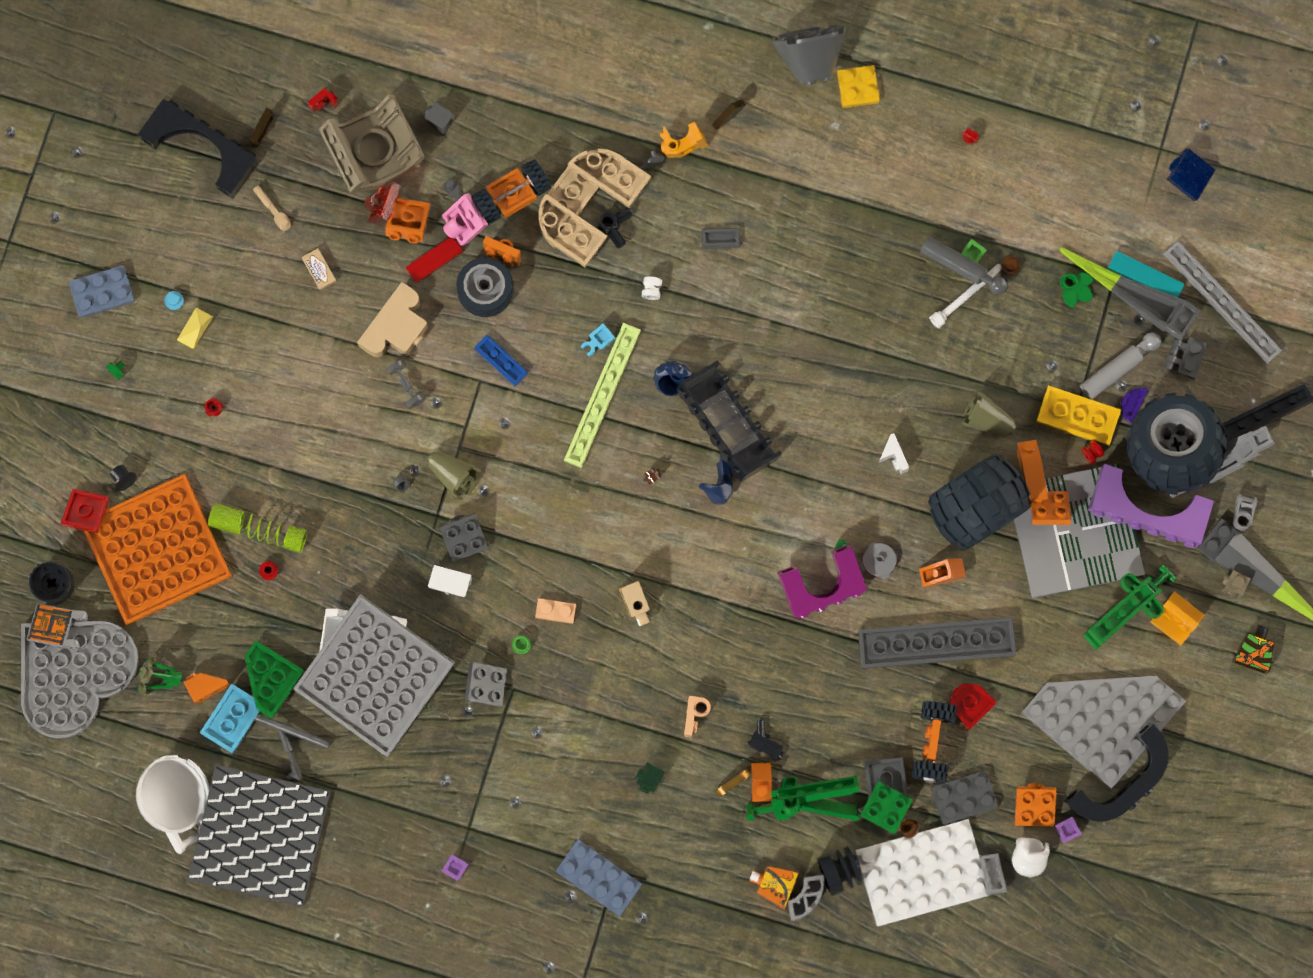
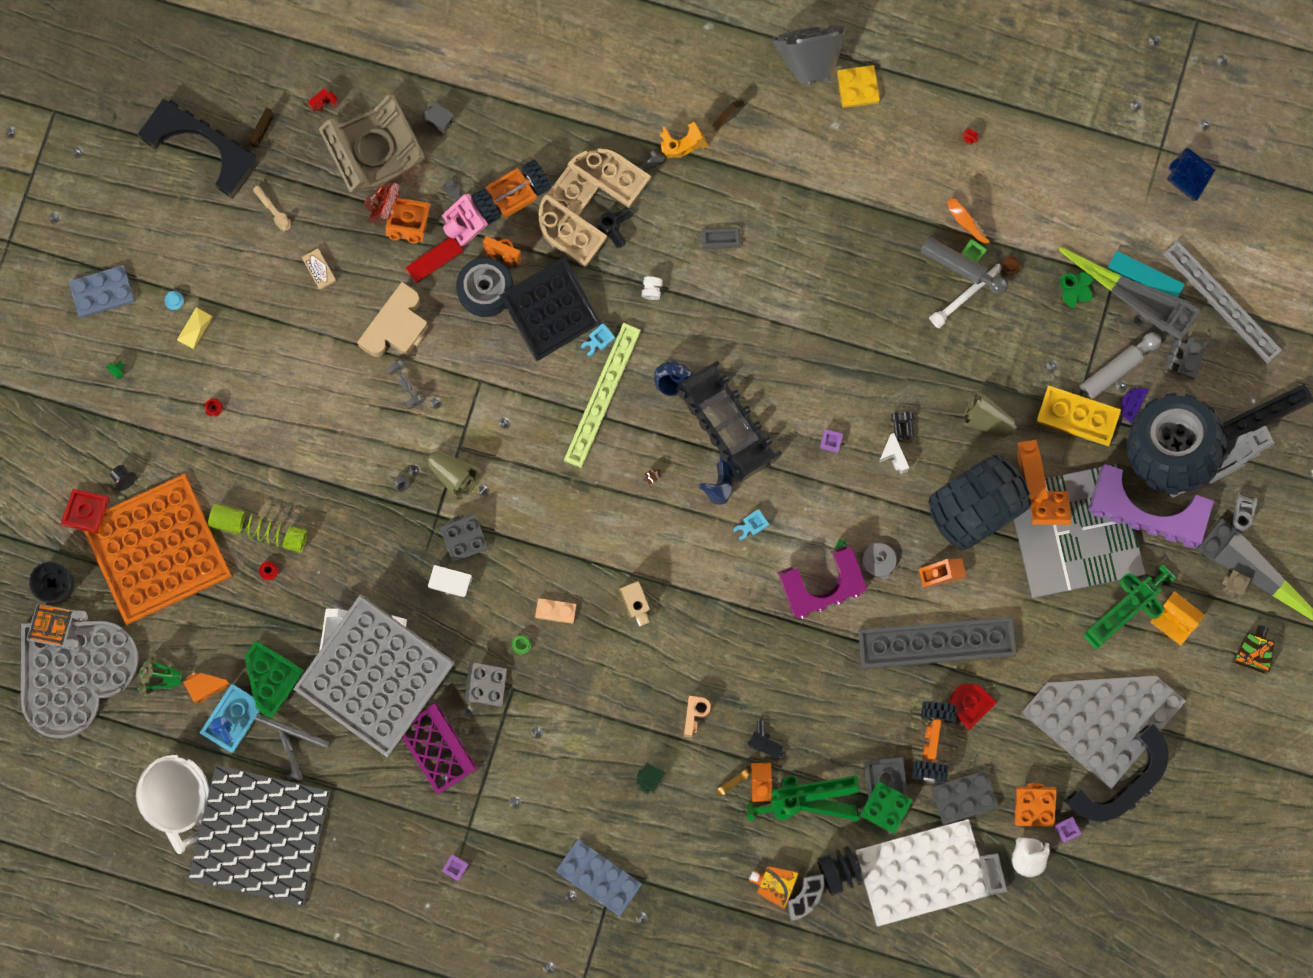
blue tile [474,335,528,387] -> none
reddish brown plate [900,819,919,839] -> none
red wheel [1081,440,1105,464] -> none
none -> blue plate [210,717,233,744]
none -> magenta fence [402,704,479,795]
none -> black plate [498,257,601,361]
none -> medium azure plate [733,509,769,541]
none -> medium lavender plate [820,429,843,453]
none -> black piece [891,412,914,440]
none -> orange animal [947,198,990,243]

